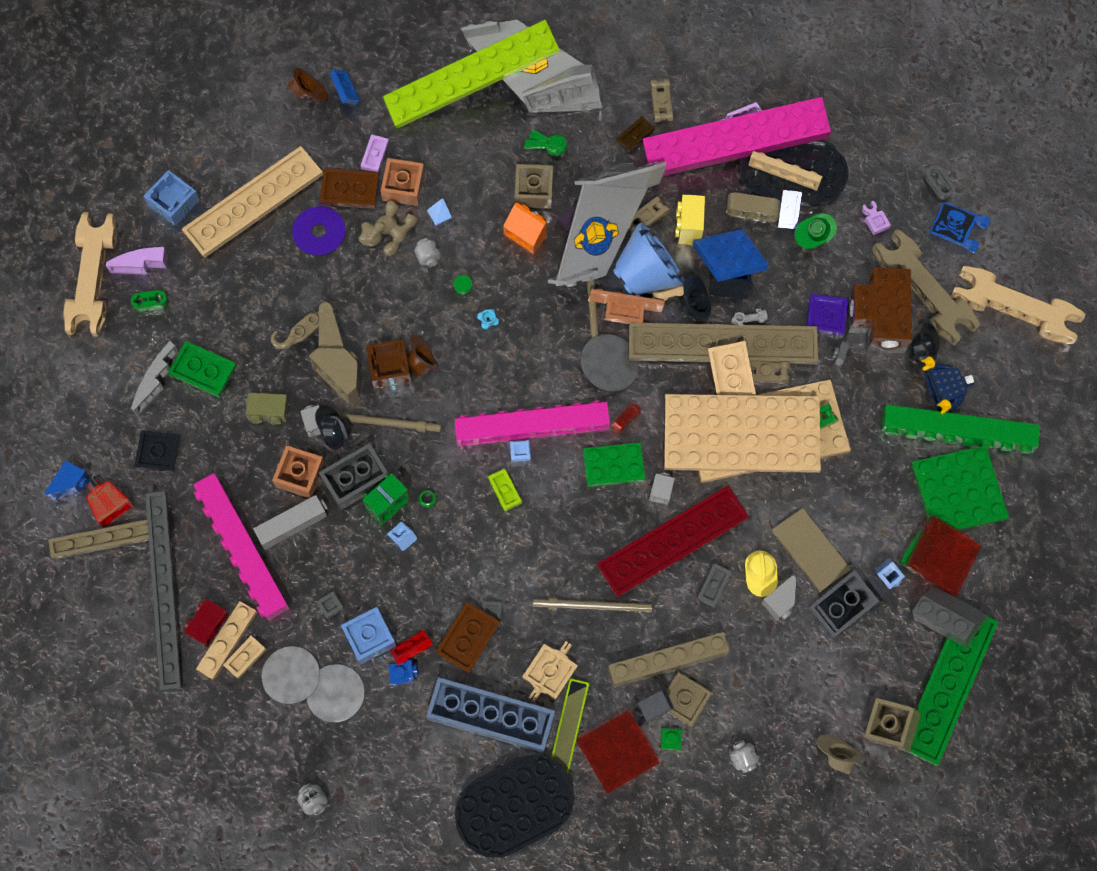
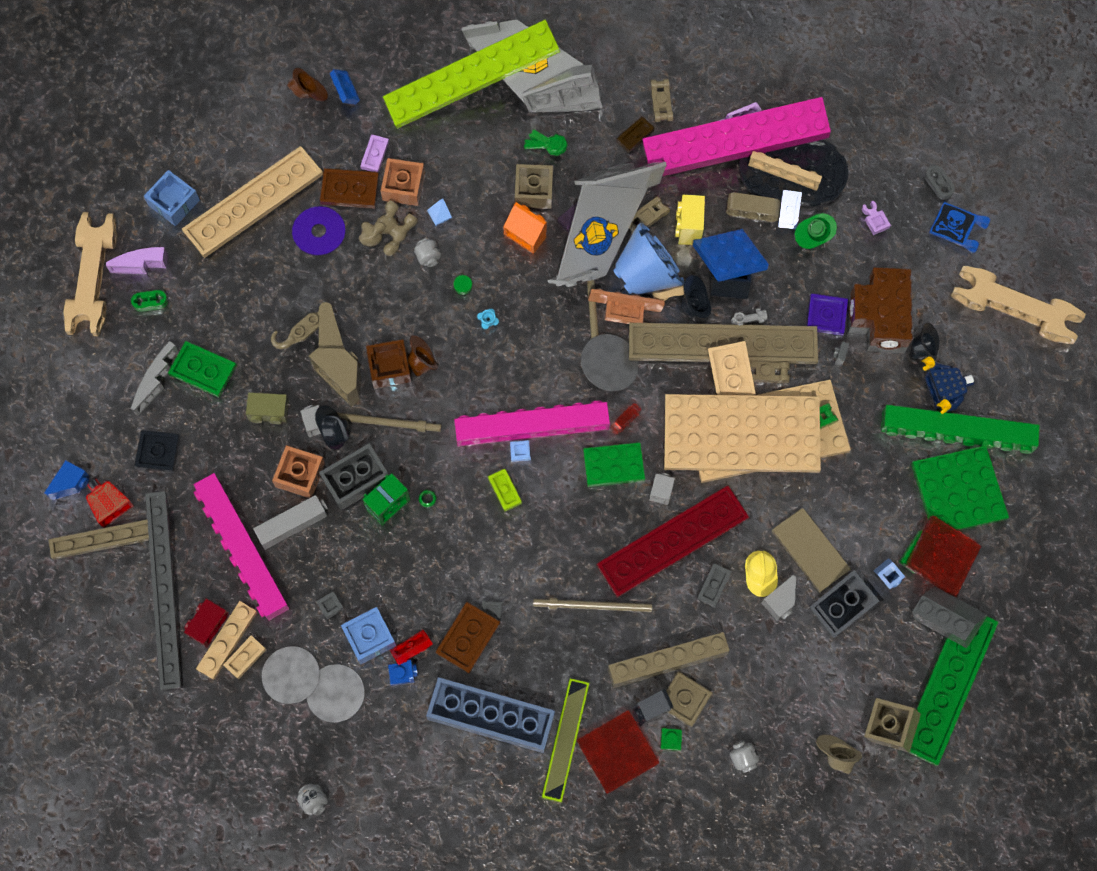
light blue slope [387,522,417,551] -> none
black plate [455,755,574,858] -> none
tan plate [522,641,578,703] -> none
dark tan piece [872,229,980,346] -> none

